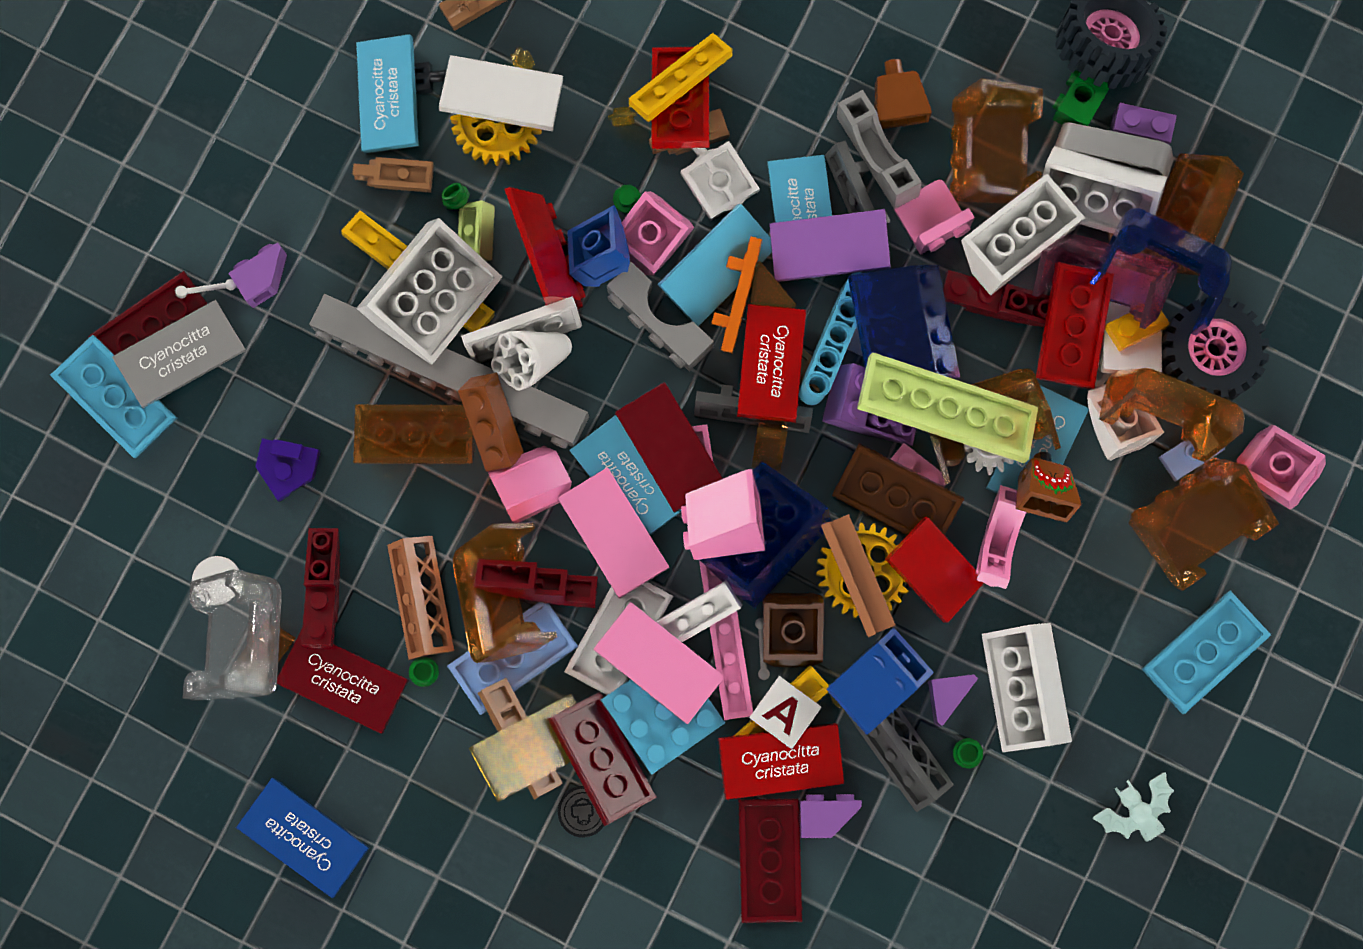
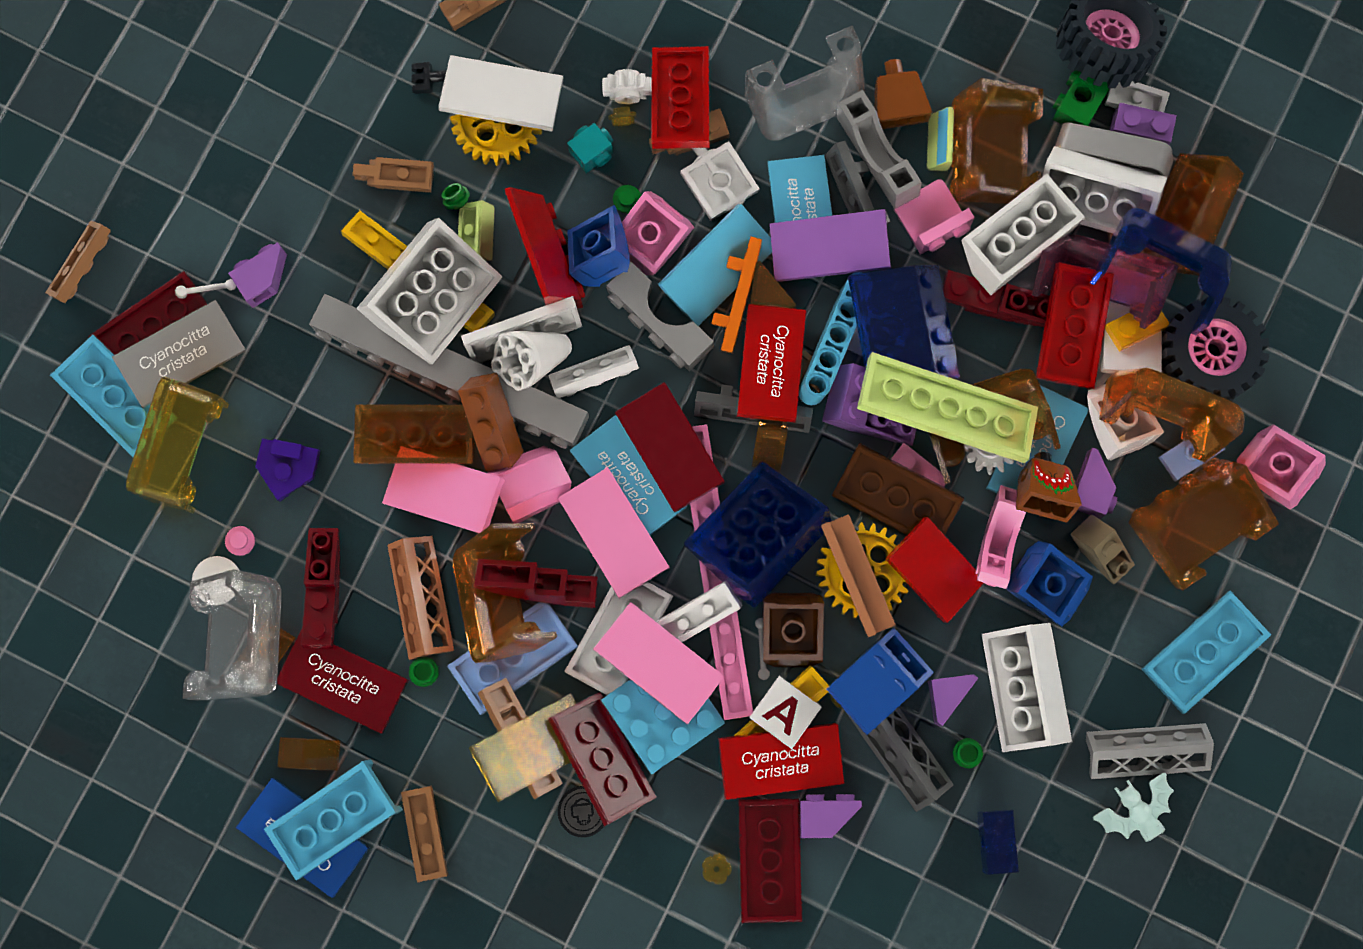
medium azure tile [356,34,419,154] -> none
clear yellow plate [510,47,535,70] -> none
yellow plate [628,33,733,122] -> none
bright pink slope [681,469,765,560] -> none
none -> medium nougat plate [45,221,111,303]
none -> clear yellow windscreen [126,377,229,514]
none -> bright pink plate [225,526,255,556]
none -> medium azure plate [264,759,403,880]
none -> clear orange slope [278,737,340,771]
none -> bright pink tile [382,448,505,535]
none -> medium nougat plate [401,786,448,882]
none -> white plate [548,345,639,399]
none -> teal brick [567,123,614,173]
none -> white gear [602,69,652,104]
none -> clear yellow plate [702,854,732,884]
none -> clear windscreen [744,25,866,141]
none -> yellowish green slope [927,107,954,171]
none -> clear blue brick [977,809,1019,875]
none -> blue slope [1007,541,1093,627]
none -> dark tan slope [1071,514,1135,584]
none -> medium lavender slope [1075,448,1117,519]
none -> light grey fence [1086,723,1214,779]
none -> white plate [1105,81,1170,112]

